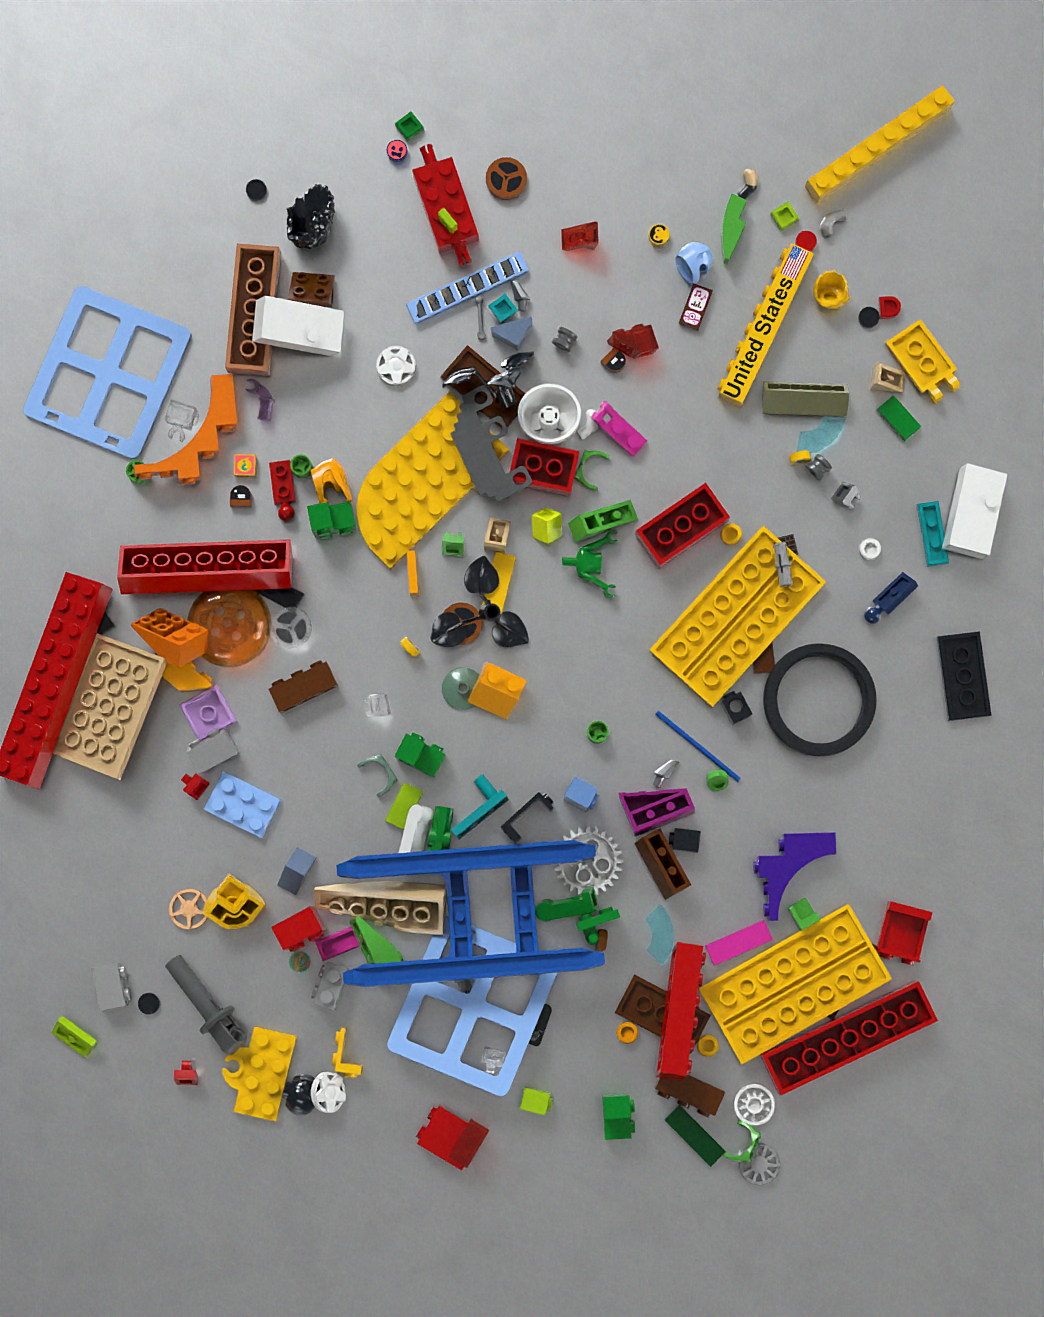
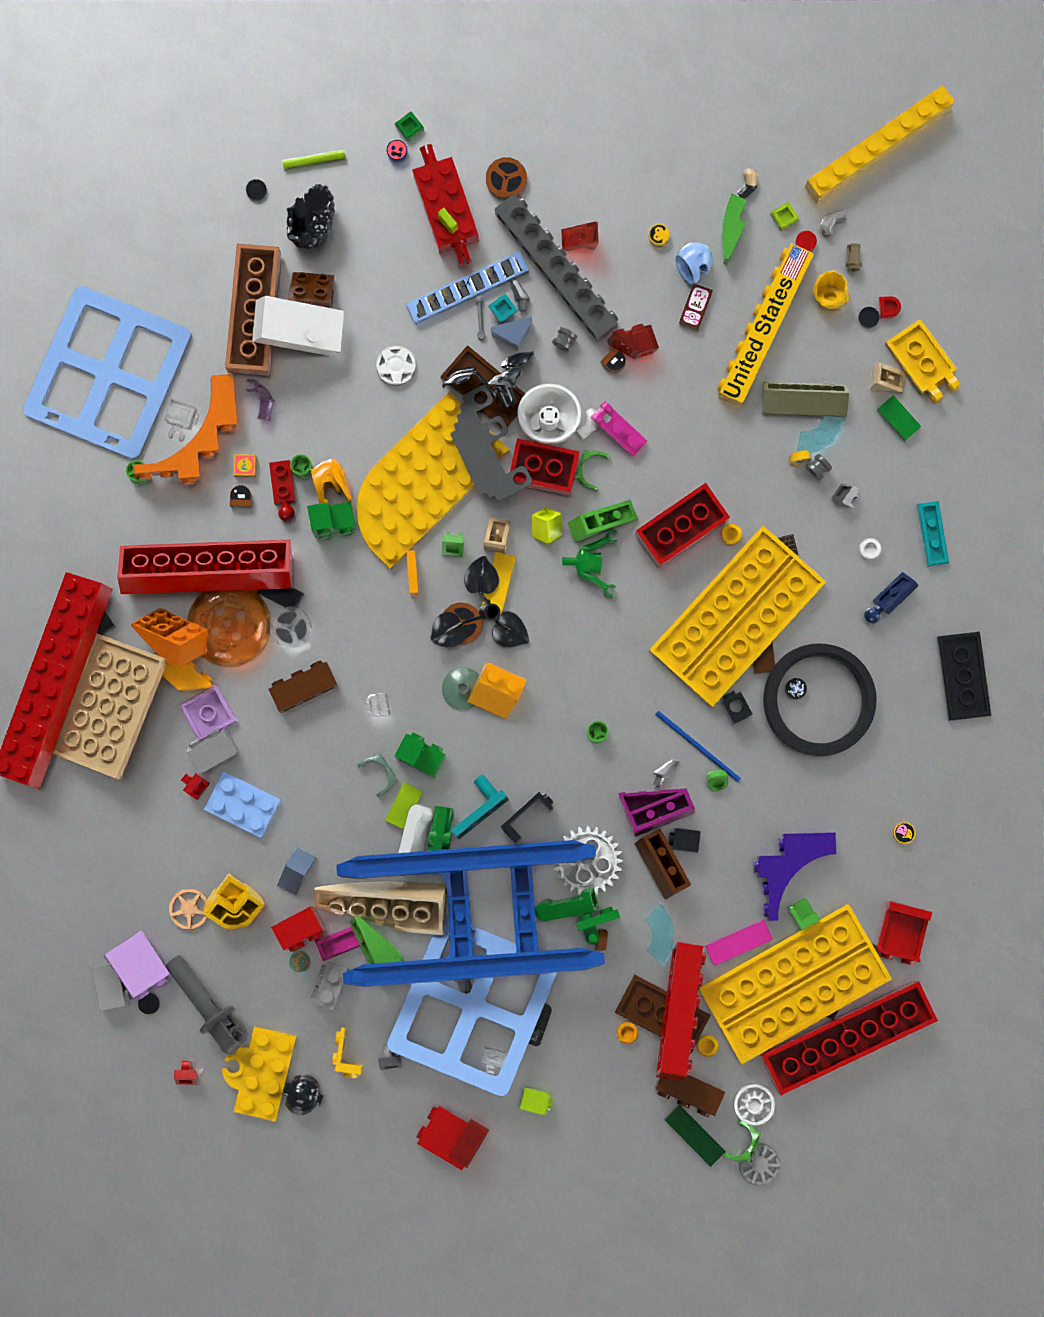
lime plate [51,1016,97,1058] -> none
white wheel [311,1072,346,1113] -> none
yellow tile [400,636,420,657] -> none
medium blue brick [563,777,600,812] -> none
green brick [602,1093,635,1140] -> none
light grey pin [773,542,793,587] -> none
white brick [942,463,1007,559] -> none
none -> lavender panel [104,930,170,1000]
none -> lime bar [282,150,345,169]
none -> dark grey tile [378,1047,402,1070]
none -> dark grey brick [495,193,618,343]
none -> black tile [785,678,807,700]
none -> dark tan pin [845,243,862,272]
none -> tile [893,822,915,844]

